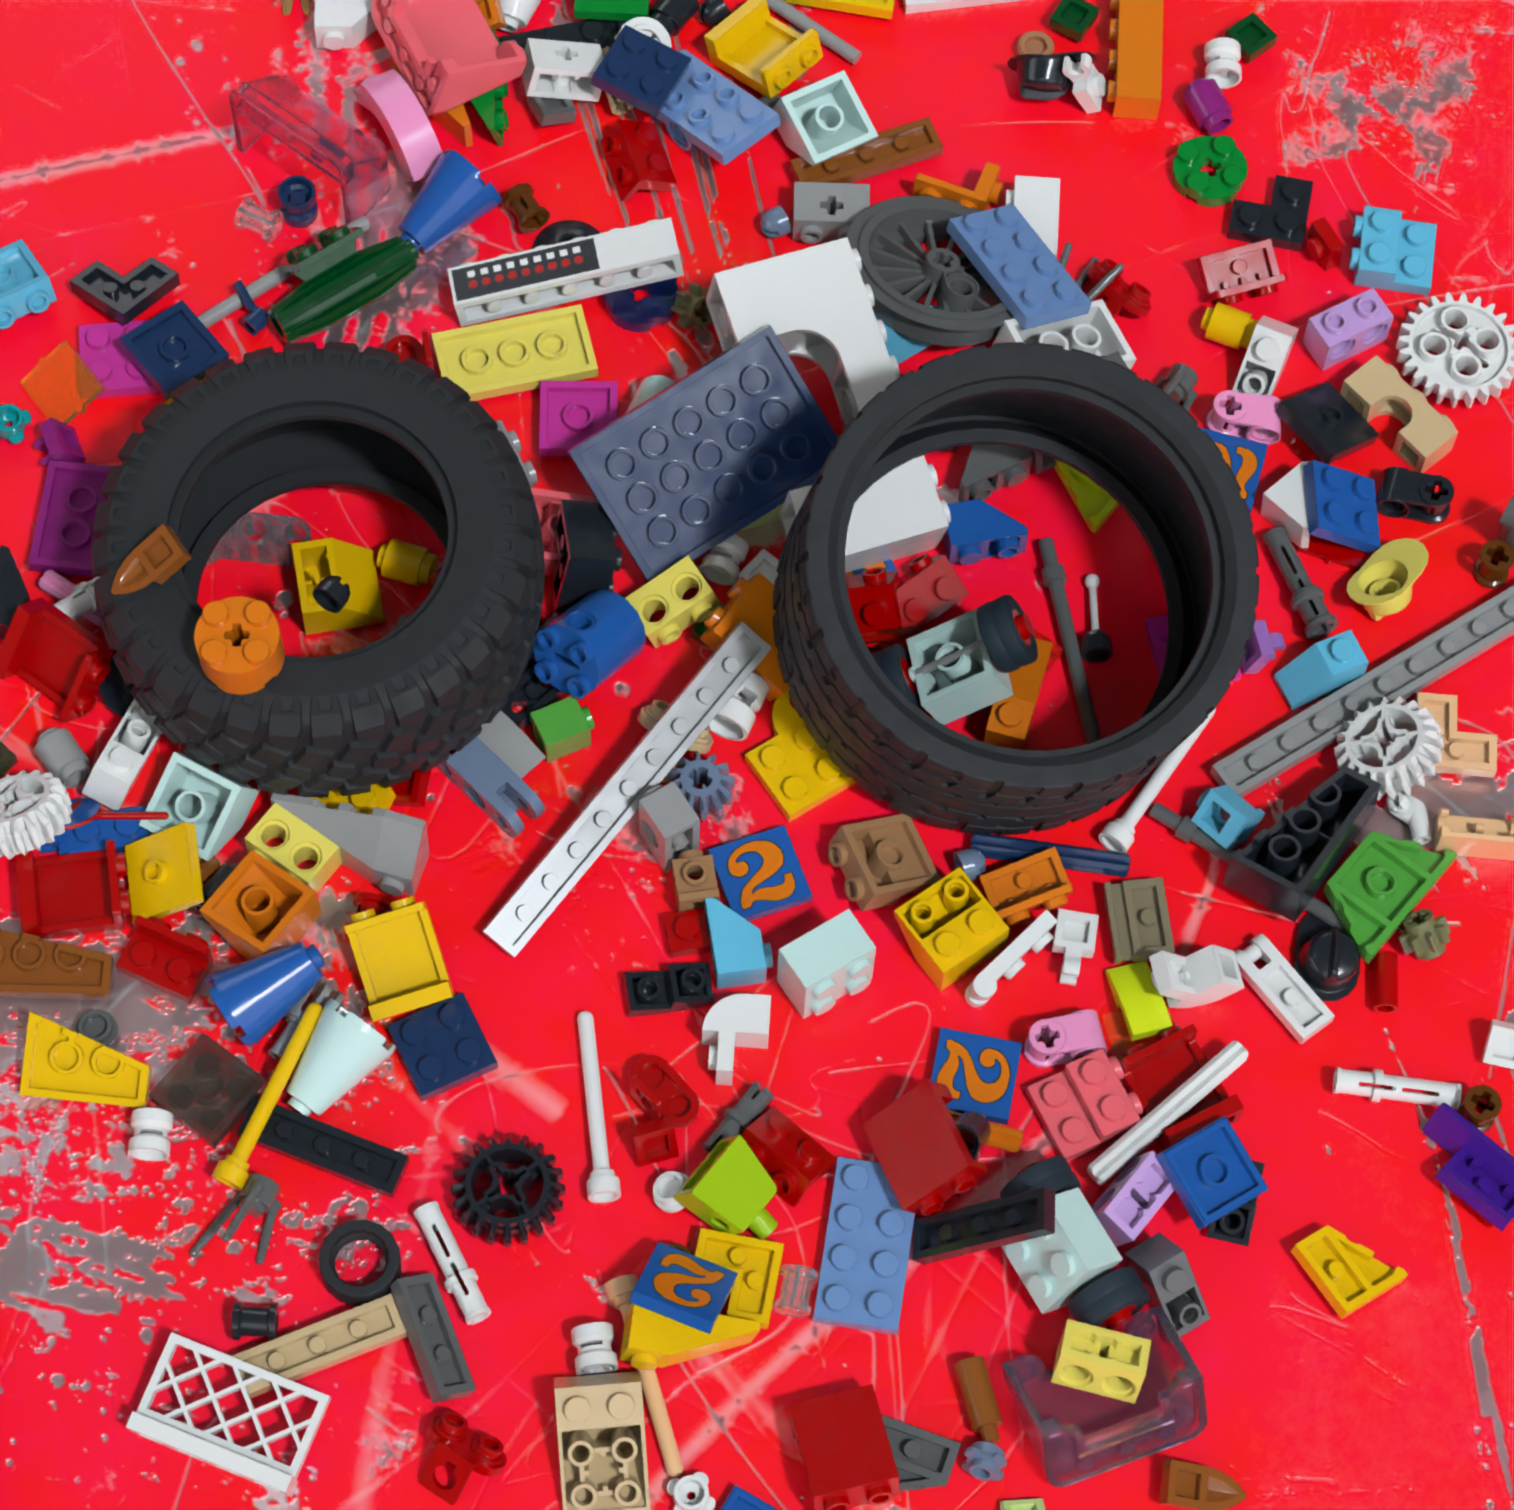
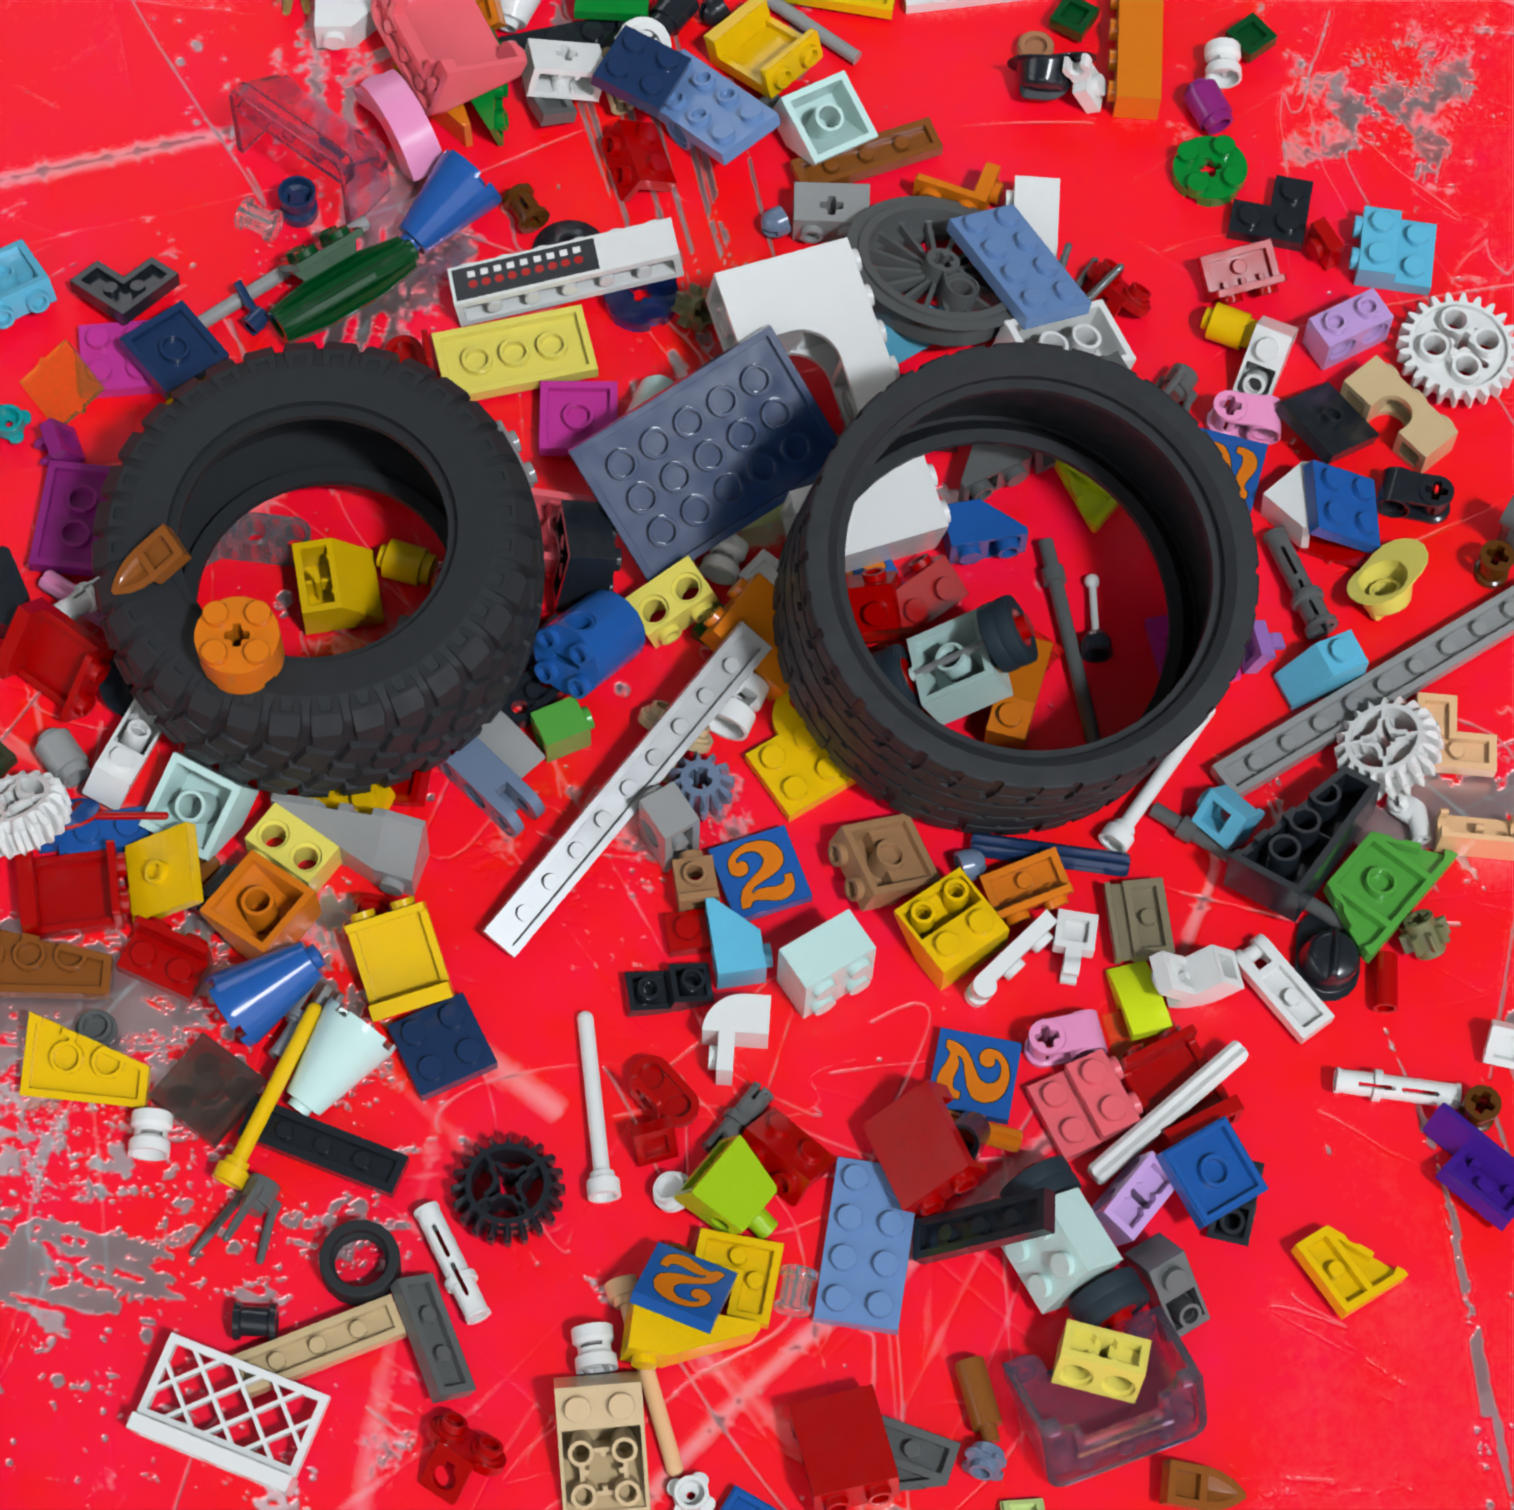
black hinge [312,576,350,613] -> none

